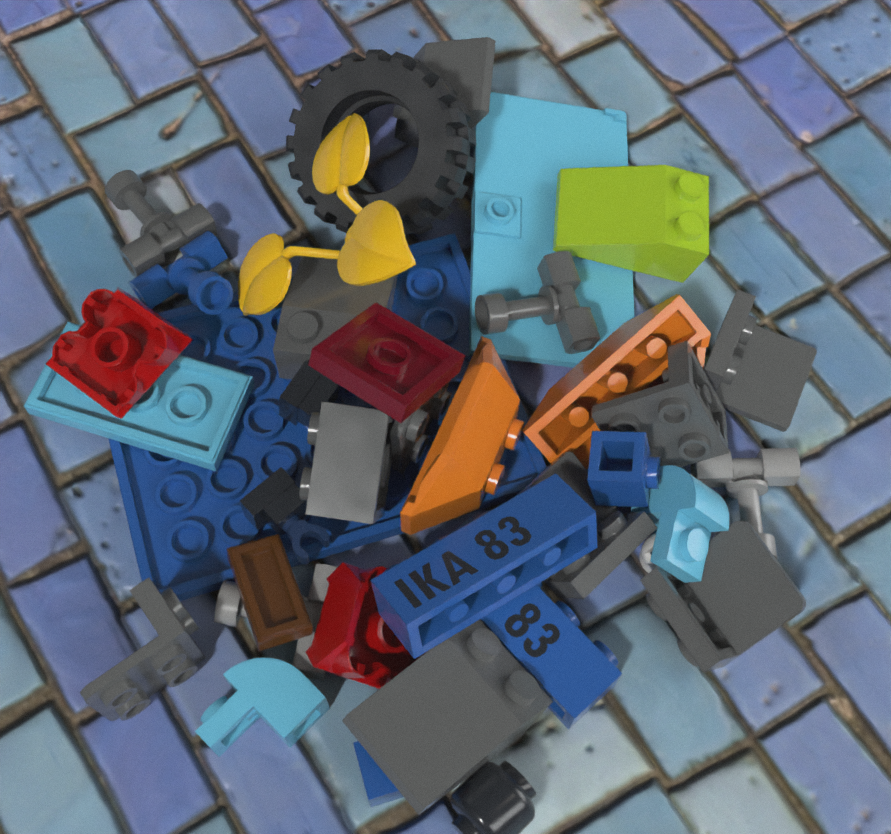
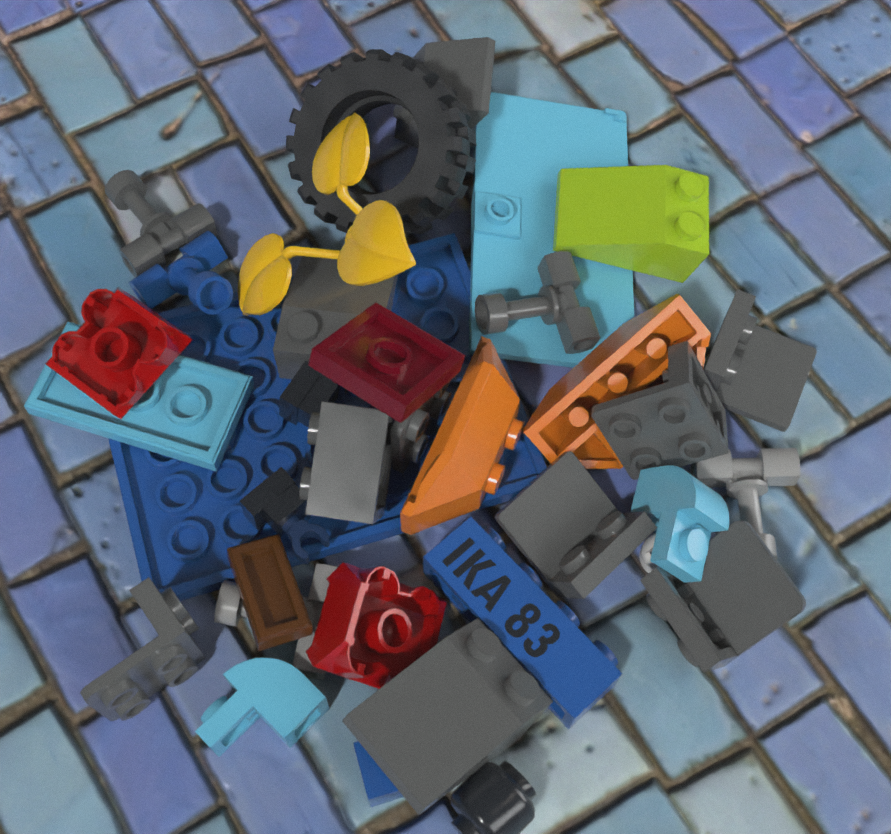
blue brick [371,473,598,659] -> none
blue brick [587,431,660,507] -> none

